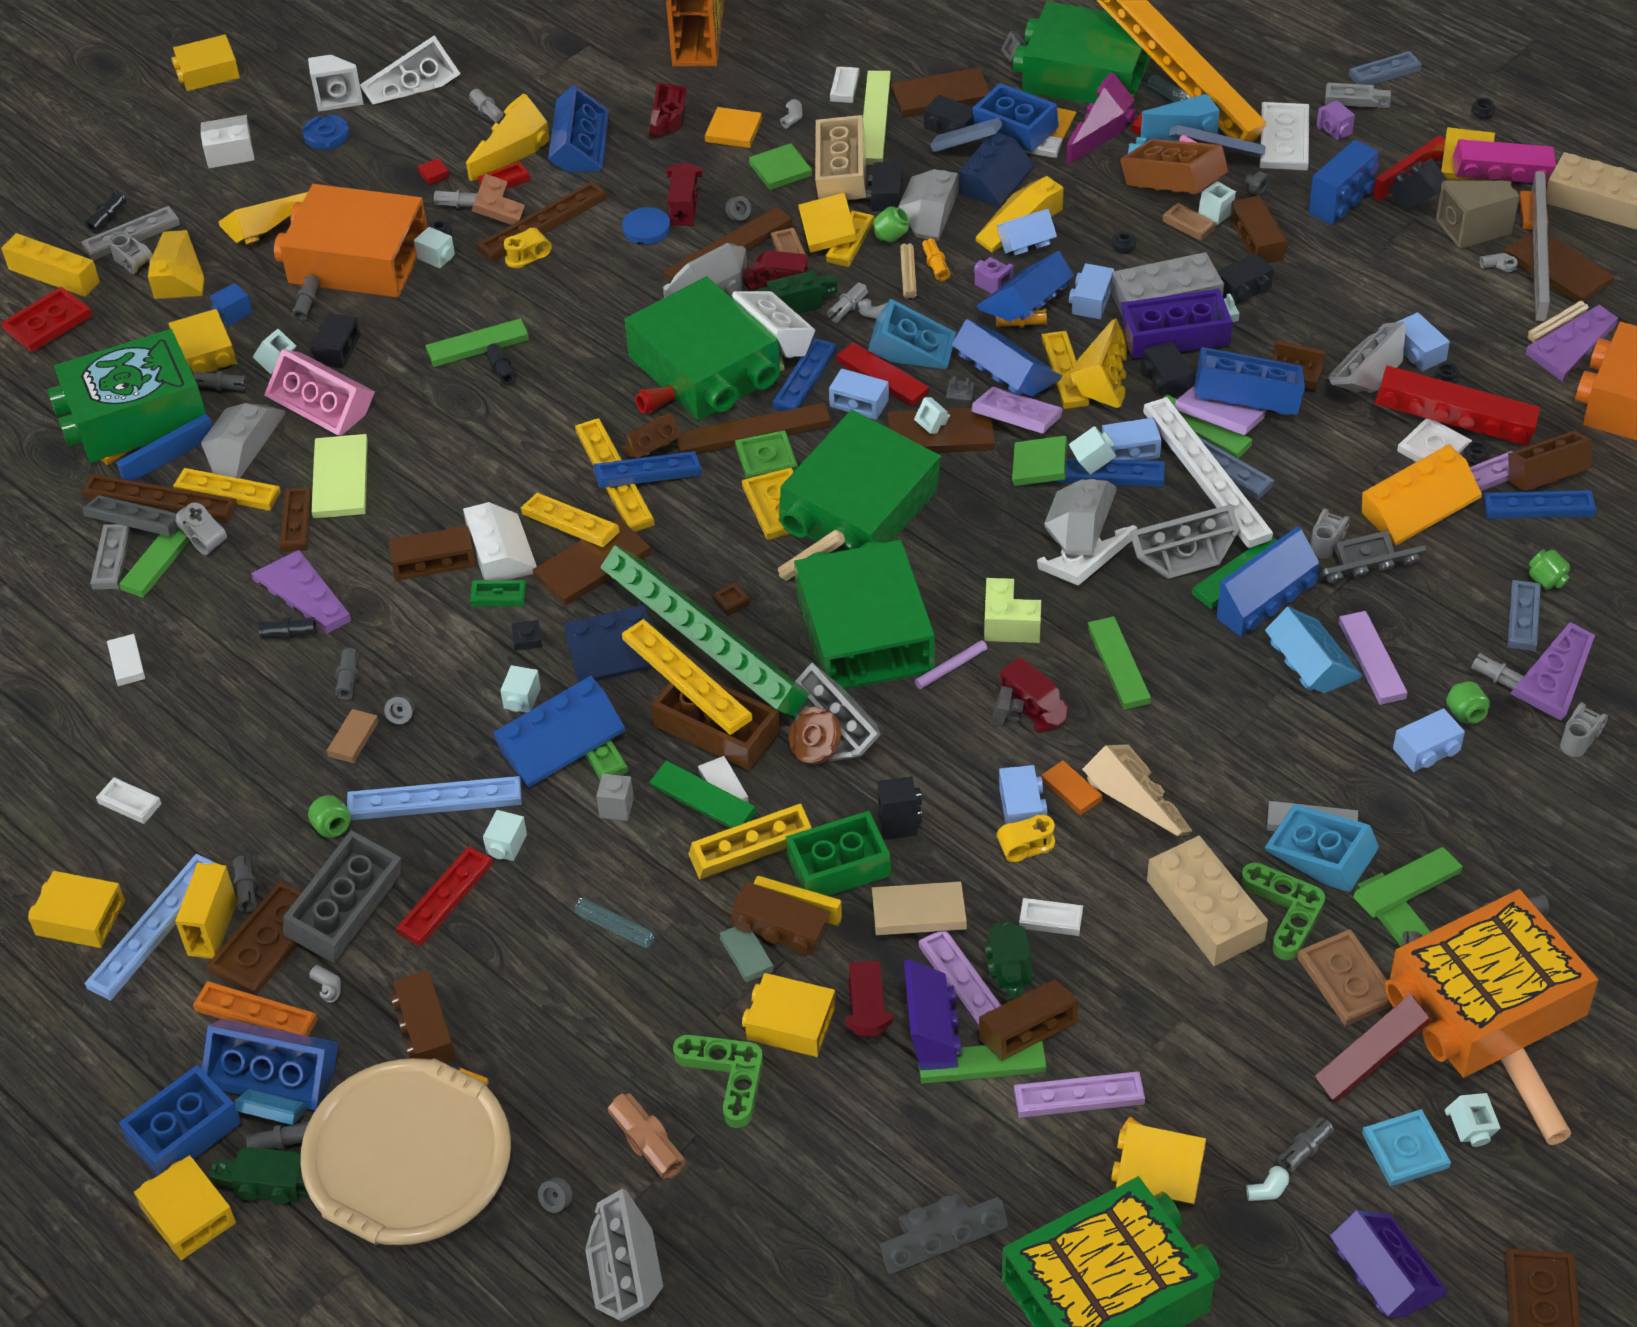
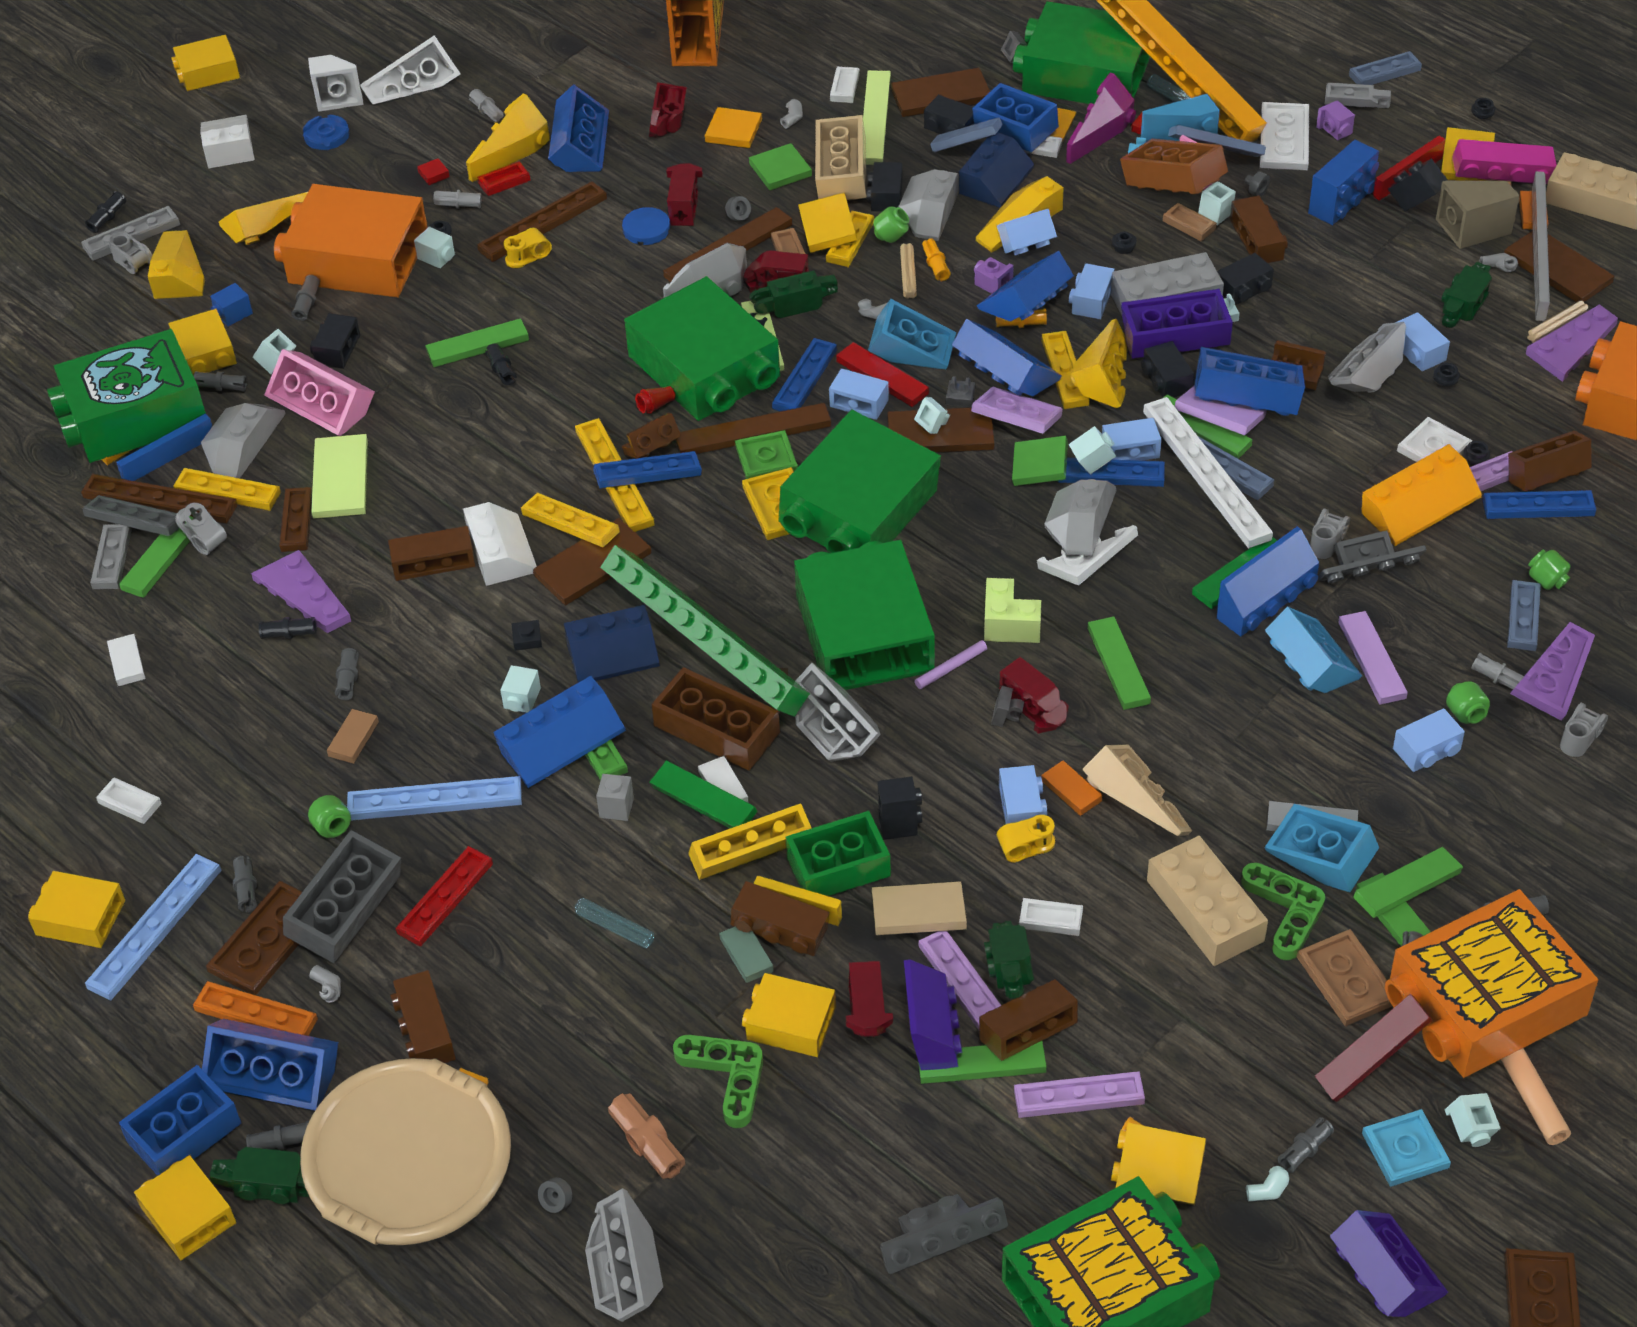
yellow brick [1,233,100,297] -> none
red plate [1,286,92,353] -> none
yellow brick [175,863,238,959] -> none
dark azure tile [235,1089,306,1125] -> none
tile [384,694,415,724] -> none
green tile [470,580,527,607] -> none
nougat plate [472,174,525,225] -> none
light aqua brick [483,810,527,861] -> none
yellow tile [622,619,752,735] -> none
reddish brown tile [712,582,750,617] -> none
white slope [732,291,815,358] -> none
tan axle [778,530,845,581] -> none
dark orange tile [788,707,842,765] -> none
light grey axle [827,282,868,323] -> none
light grey wedge [1129,504,1240,579] -> none
red brick [1375,365,1540,446] -> none
none -> dark green hinge [1441,262,1492,328]

